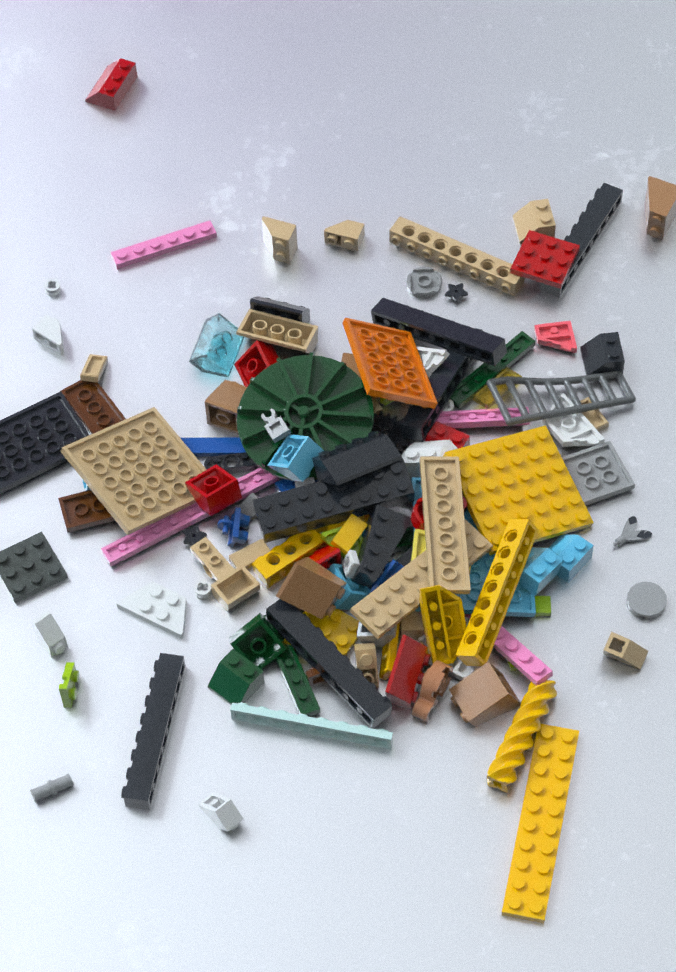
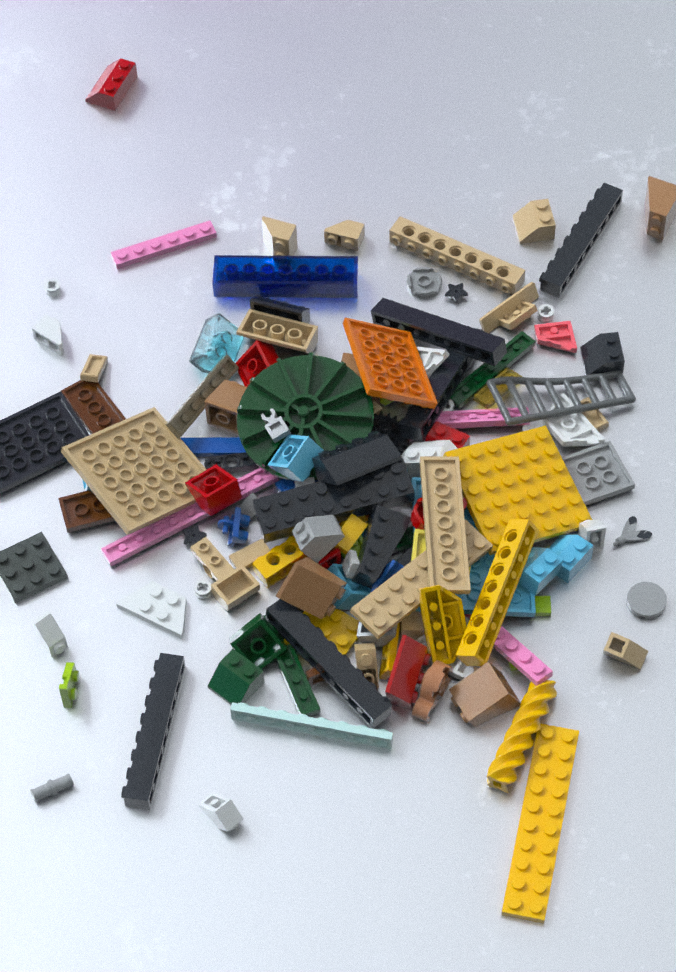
red plate [510,230,580,289] -> none
none -> dark tan tile [165,354,239,439]
none -> clear blue brick [212,255,358,298]
none -> light grey slope [292,515,345,563]
none -> tan bracket [479,282,539,333]
none -> white bush [538,304,554,323]
none -> white slope [578,519,606,551]

